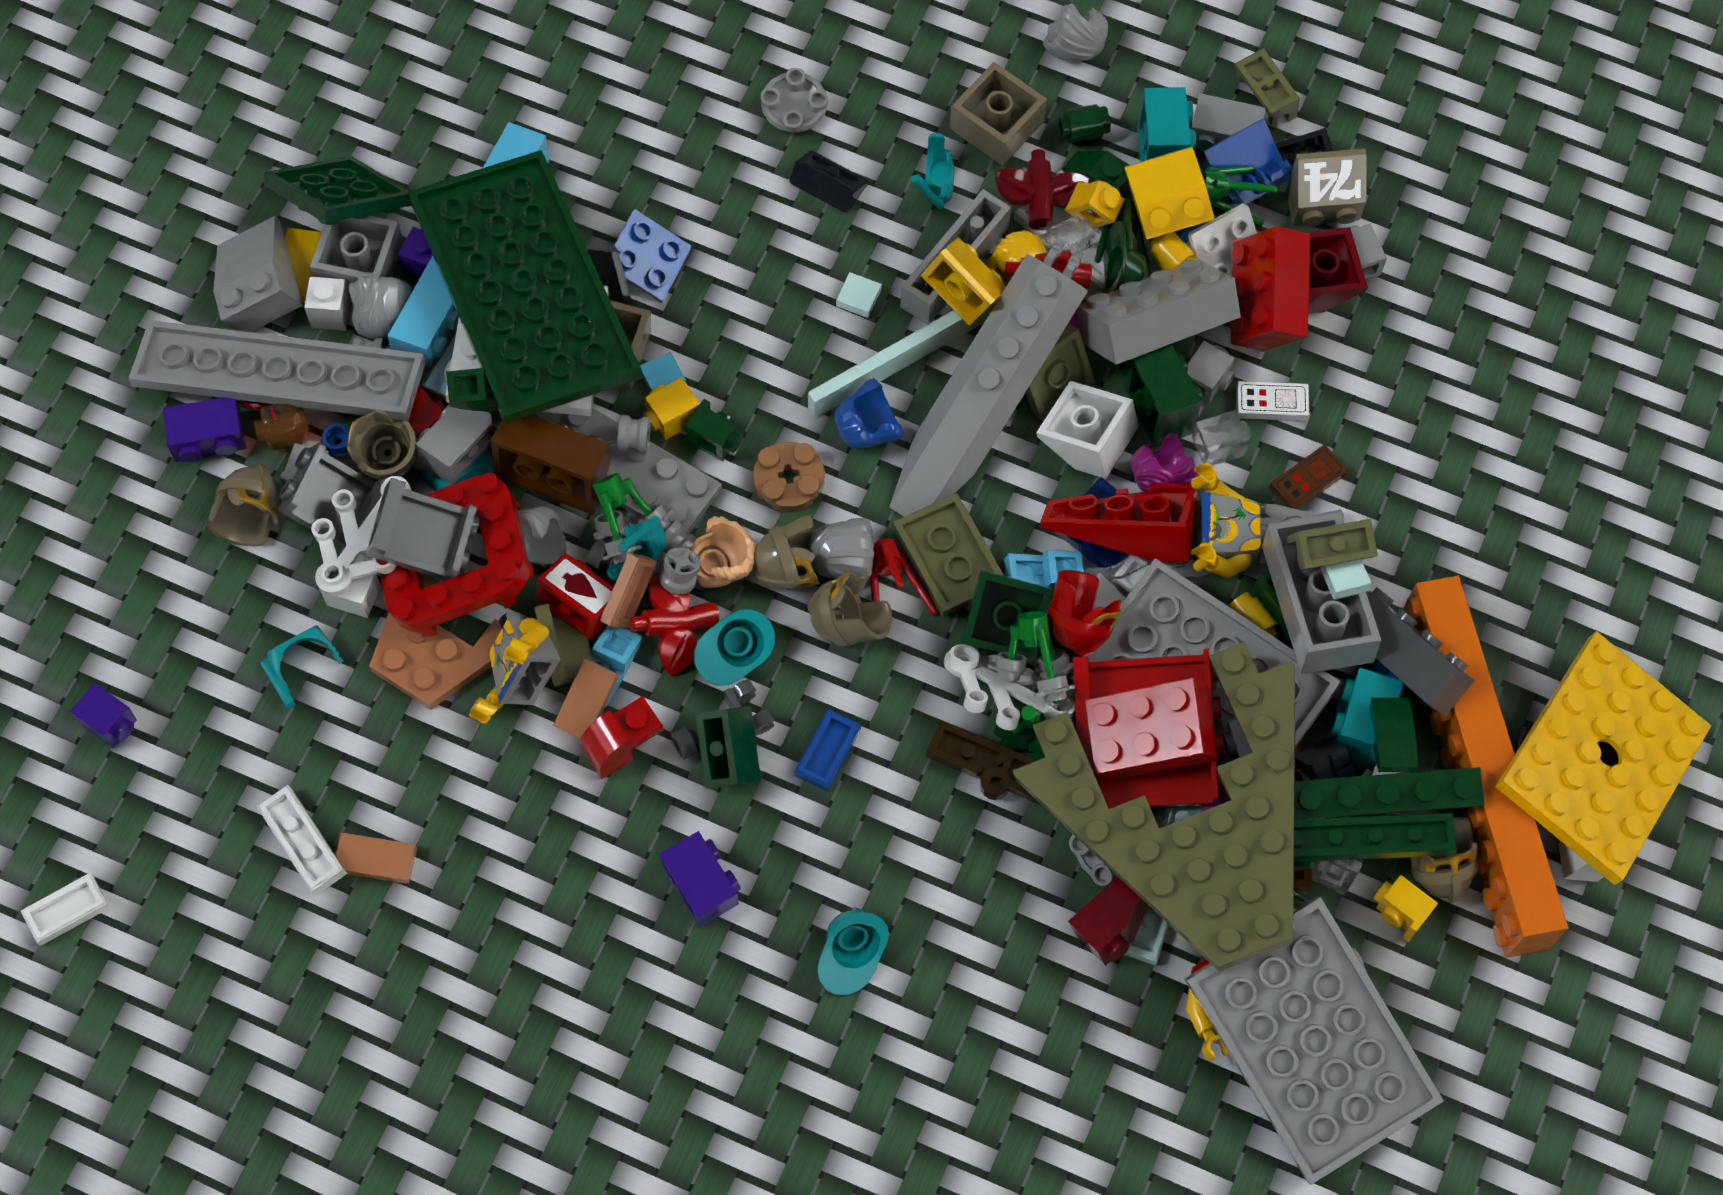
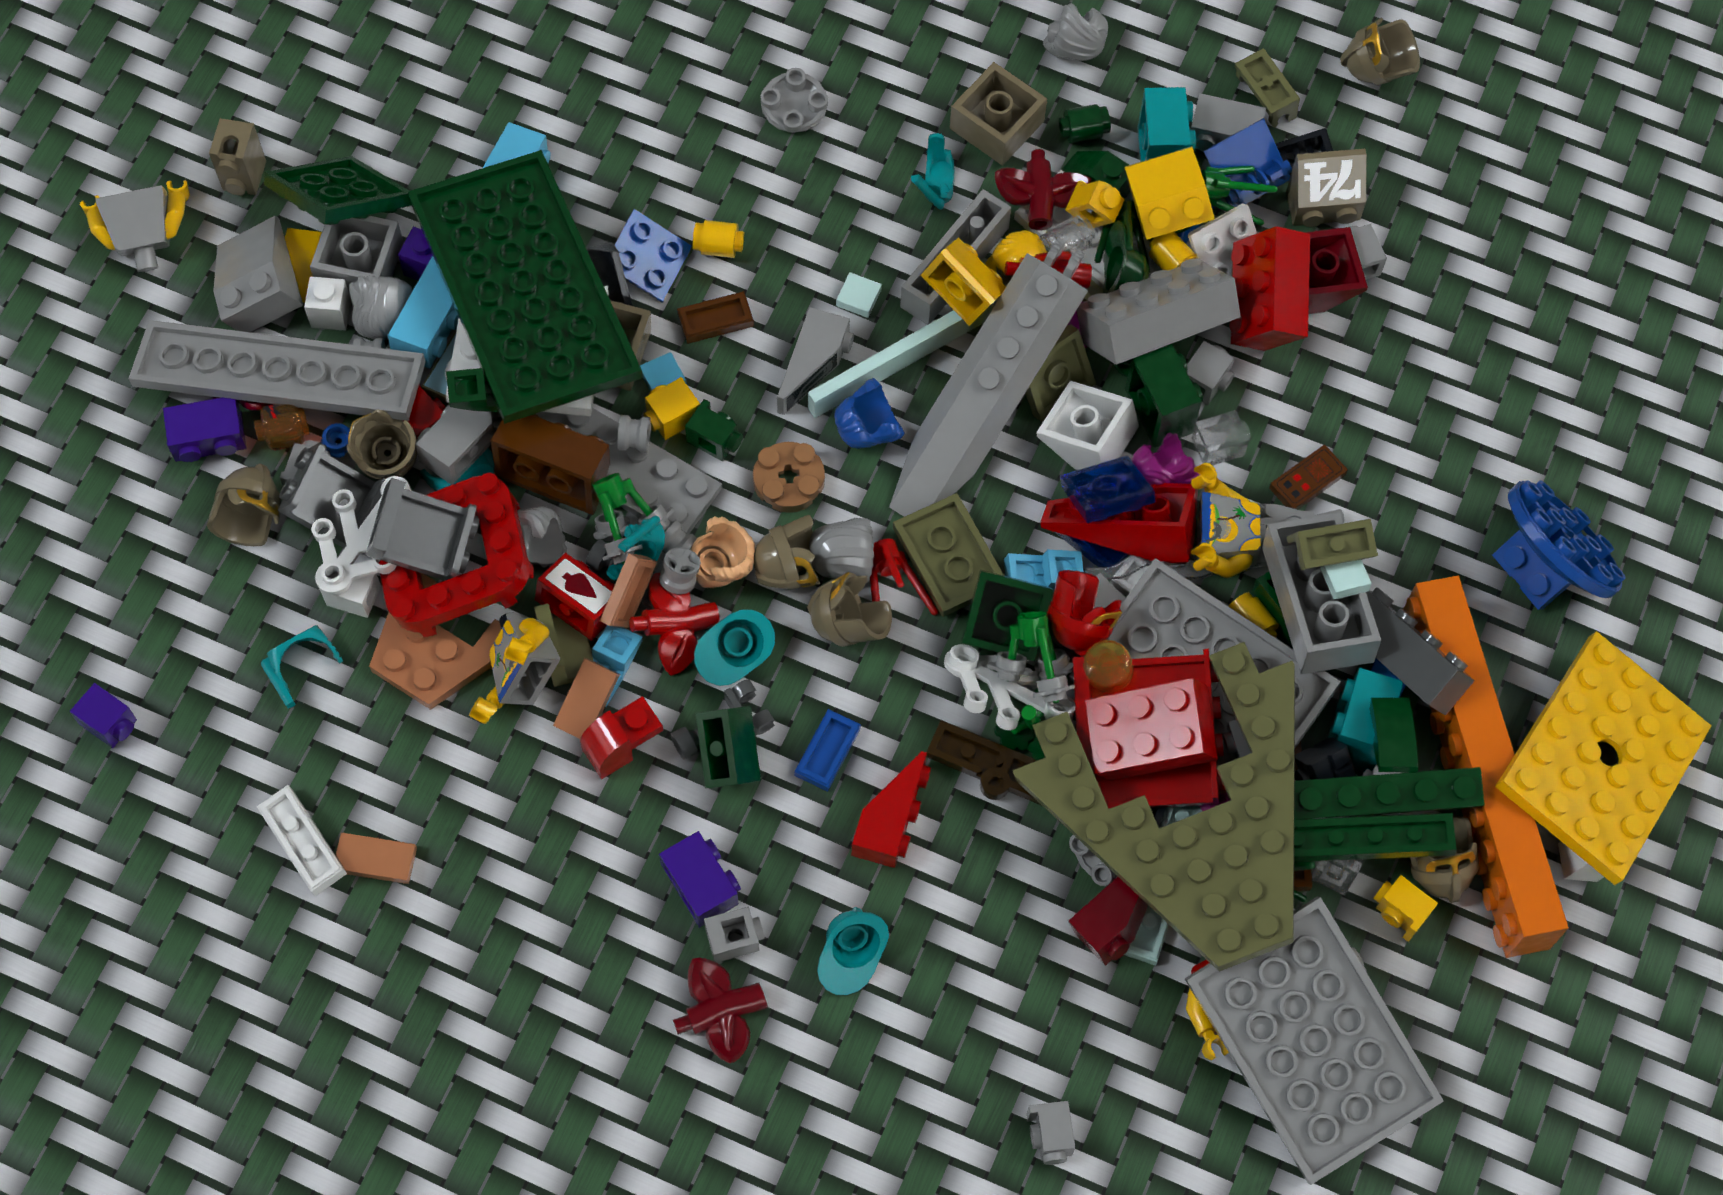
white tile [21,872,110,946] -> none
black slope [790,150,869,213] -> none
white tile [1236,381,1309,421] -> none
none -> light grey torso [80,180,190,272]
none -> dark tan brick [209,118,266,195]
none -> dark red plant [673,957,768,1064]
none -> reddish brown tile [677,291,754,344]
none -> yellow brick [693,220,744,258]
none -> light grey brick [704,906,765,964]
none -> light grey slope [777,307,854,415]
none -> red slope [851,751,932,868]
none -> light grey brick [1026,1101,1075,1165]
none -> clear blue plate [1060,455,1156,523]
none -> clear yellow head [1083,640,1134,693]
none -> dark tan helmet [1340,18,1420,85]
none -> blue bracket [1492,480,1625,610]

